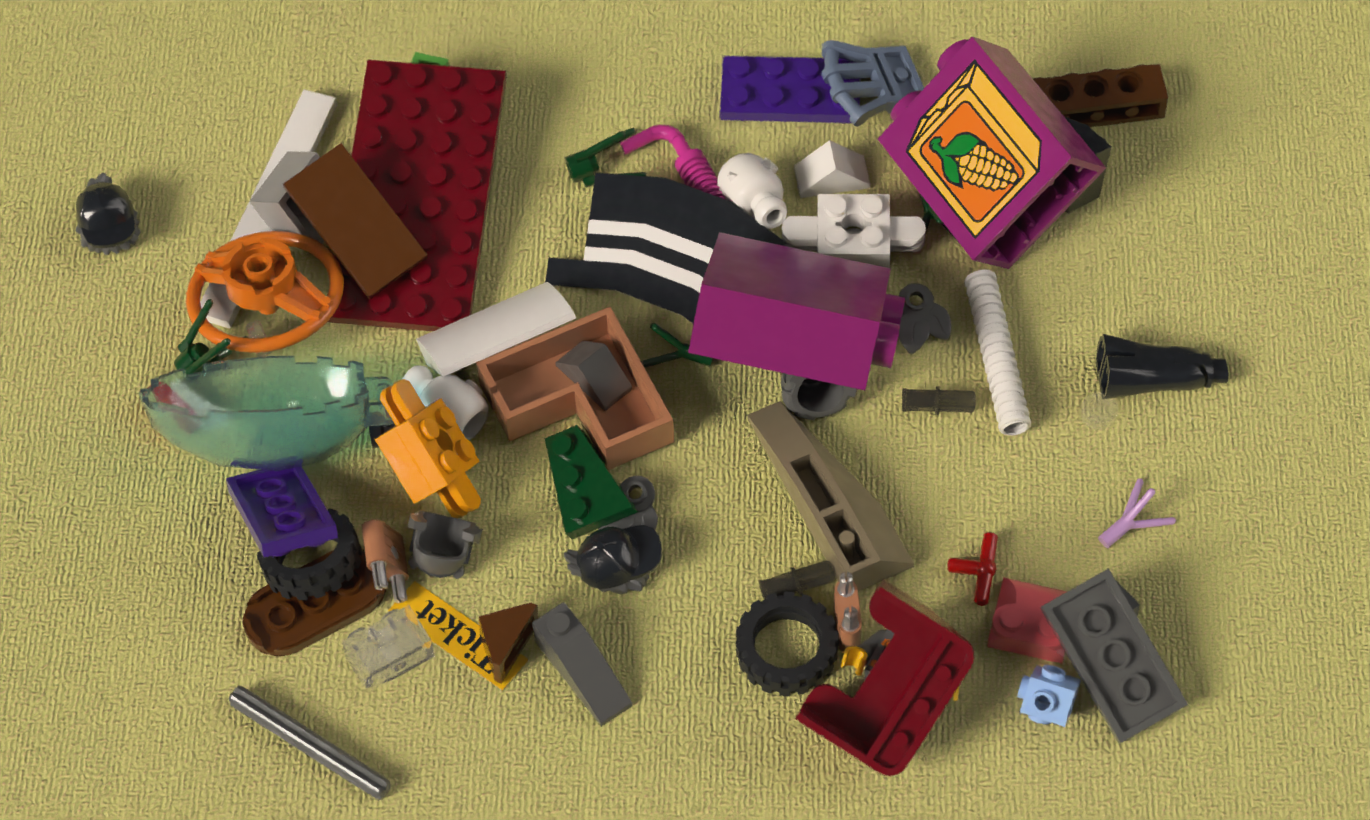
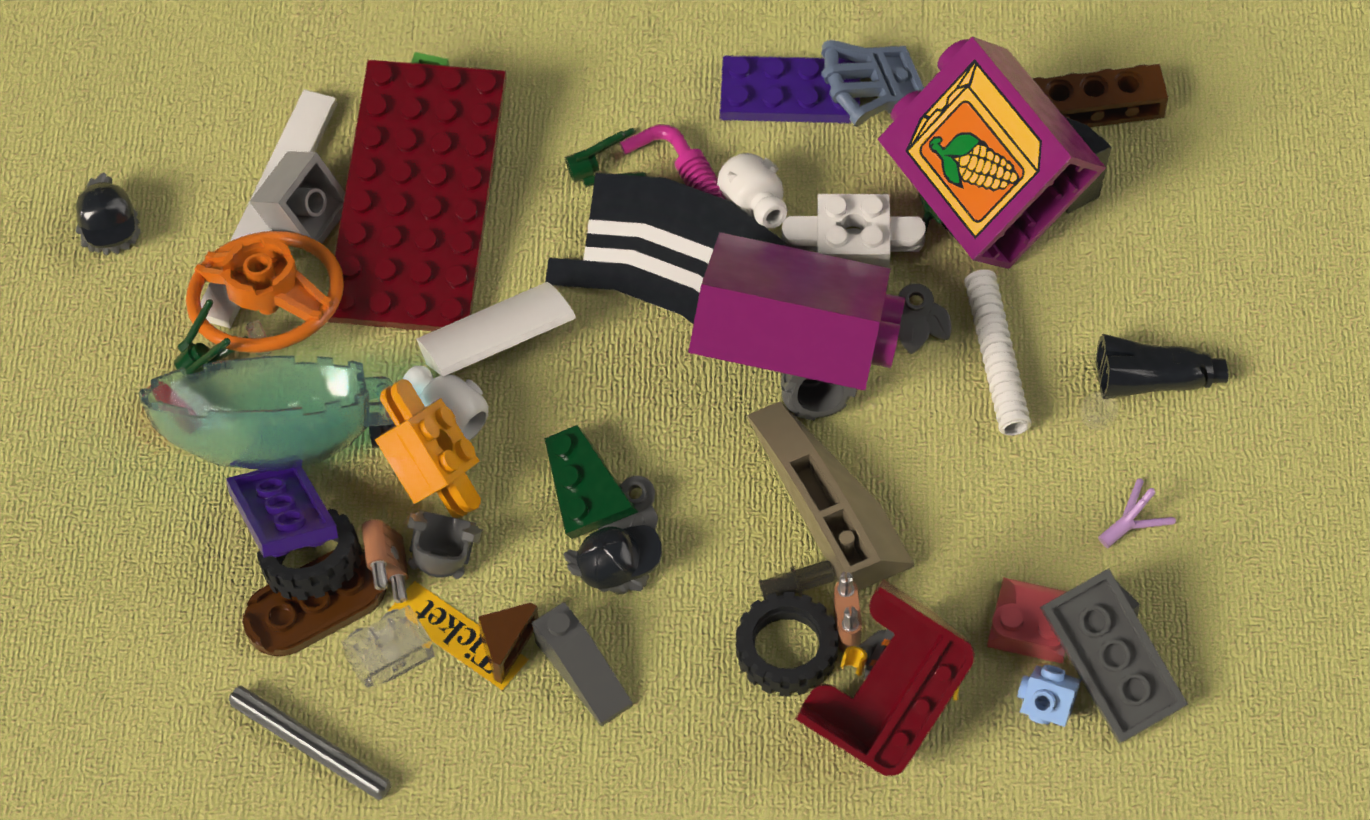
reddish brown tile [283,143,428,300] -> none
nougat piece [476,307,675,470] -> none
dark grey slope [556,341,632,411] -> none
dark green plant [641,323,713,368] -> none
white slope [794,140,870,198] -> none
clear smoke axle [902,386,976,416] -> none
red piece [947,532,998,606] -> none

